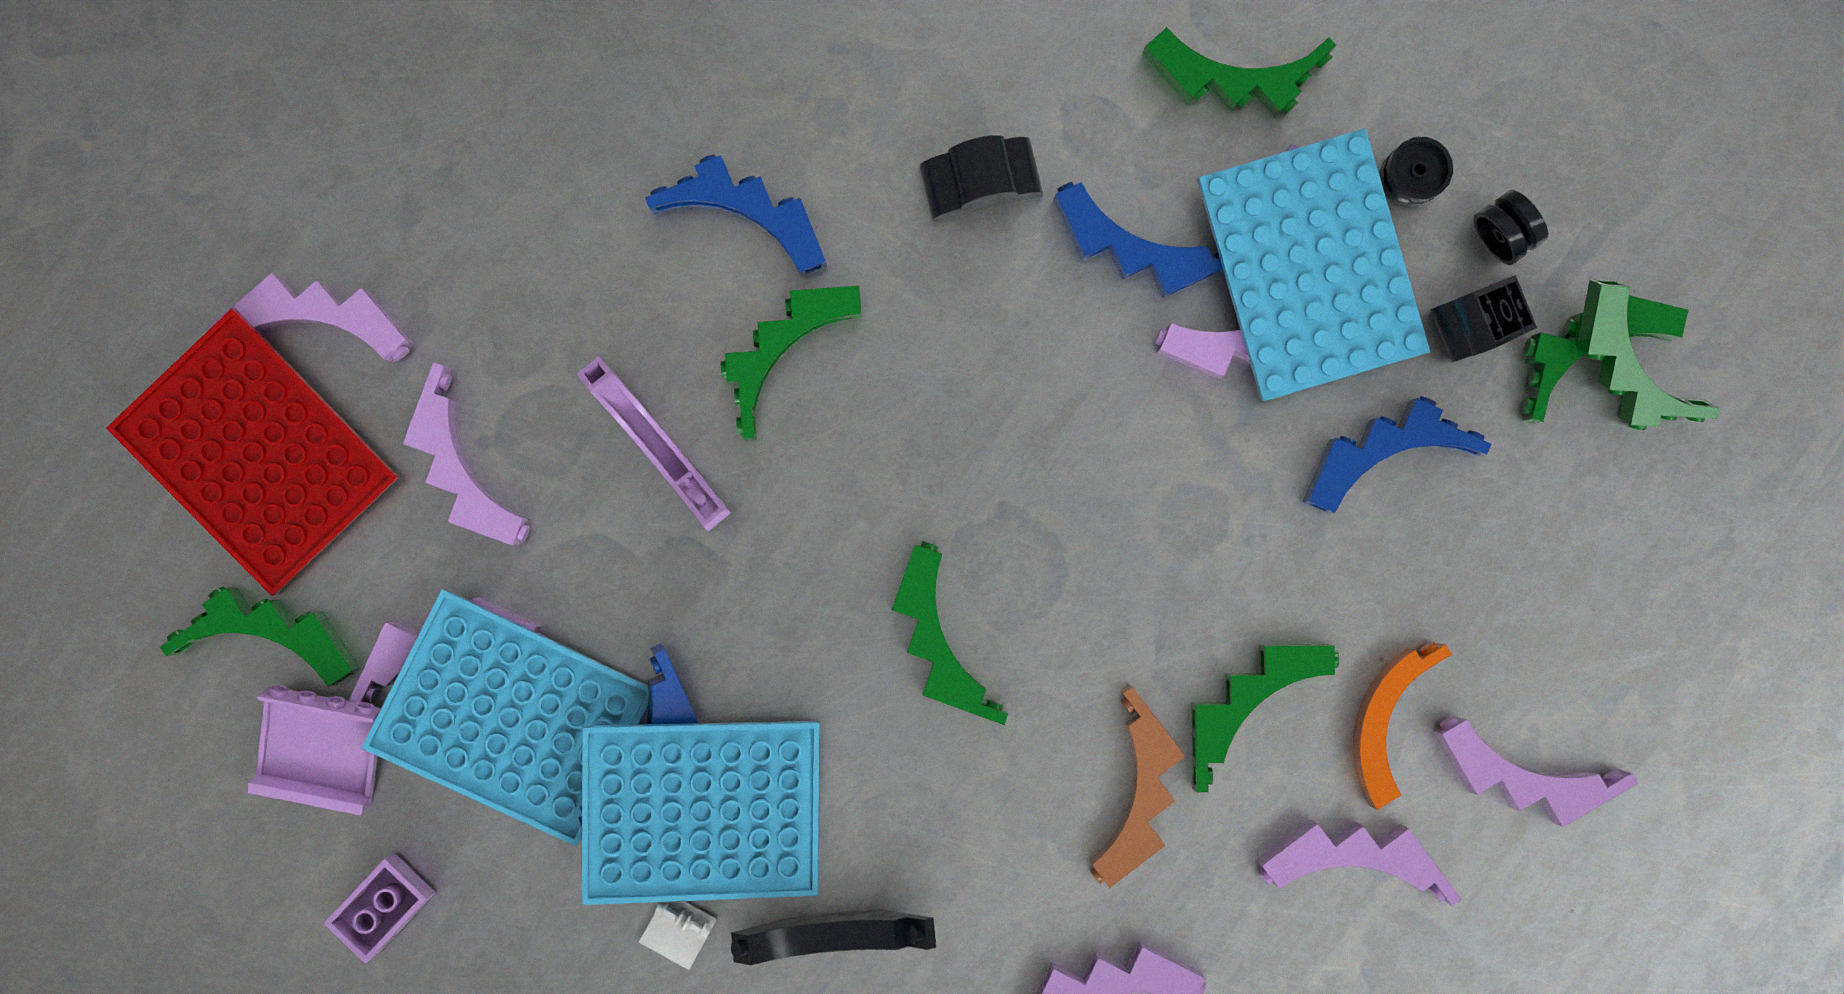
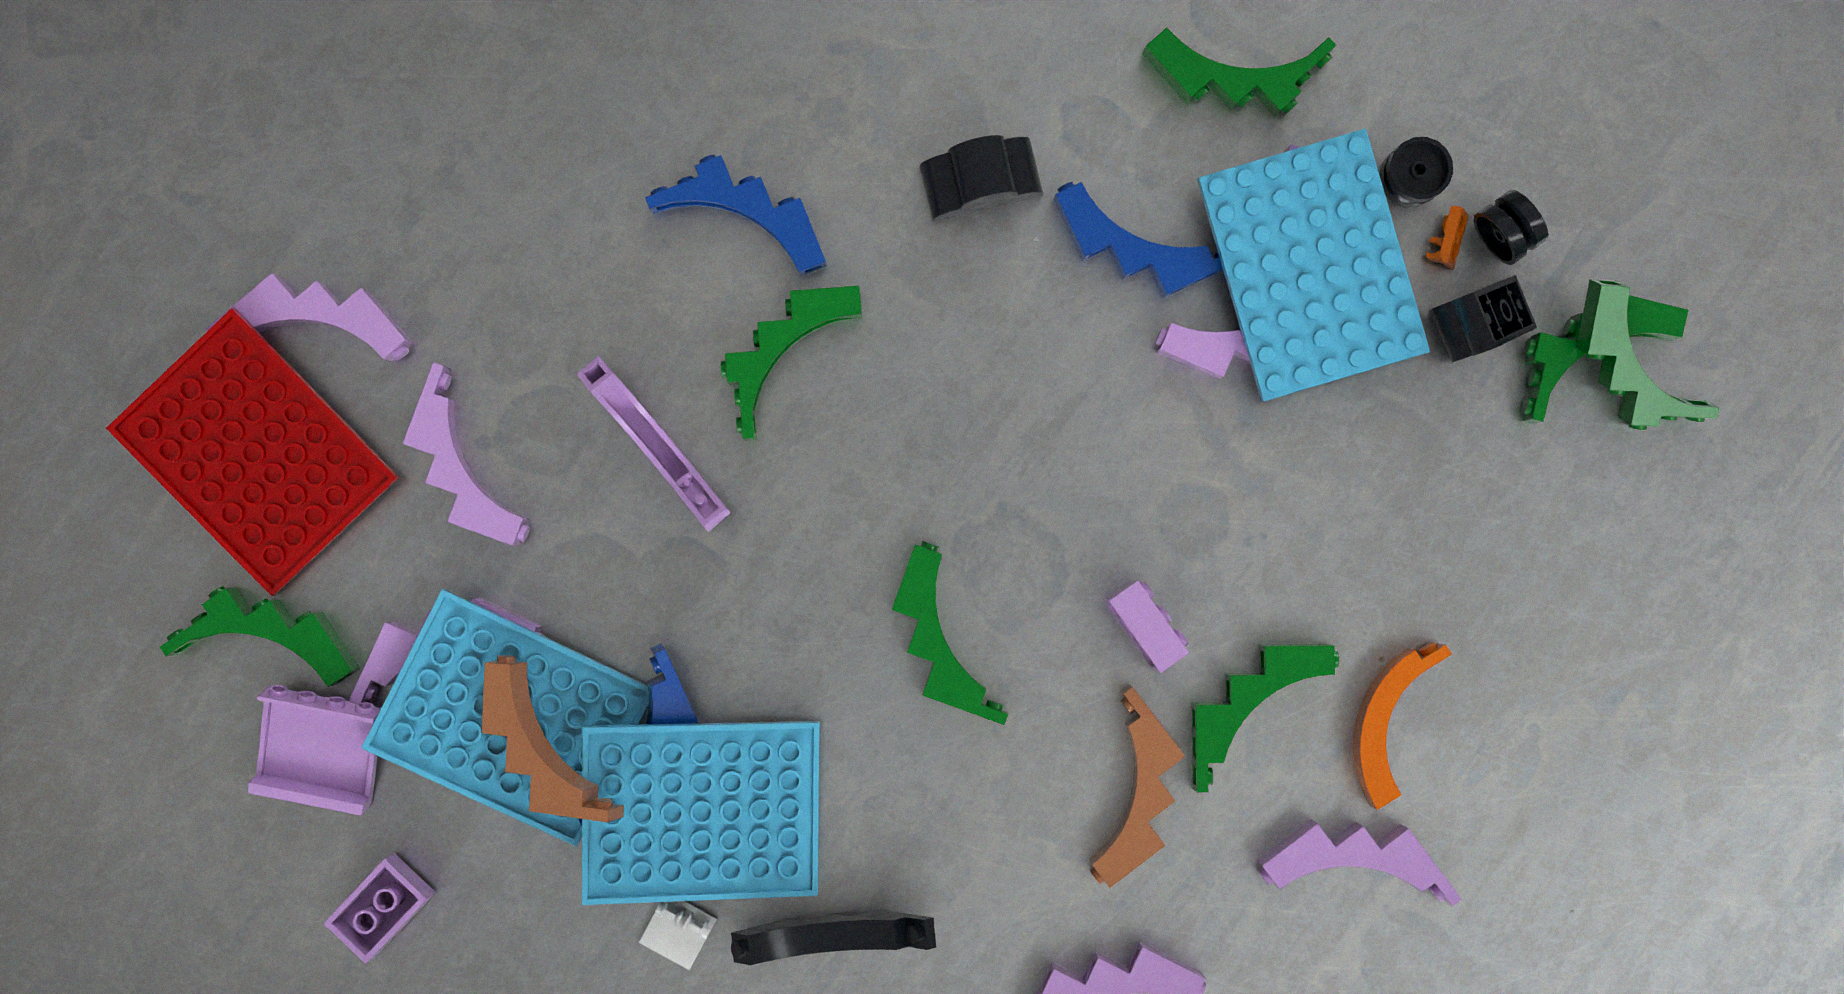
blue arch [1302,396,1492,514] -> none
lavender arch [1434,716,1638,827] -> none
none -> nougat arch [482,655,624,823]
none -> lavender brick [1103,580,1189,673]
none -> orange plate [1426,205,1469,270]

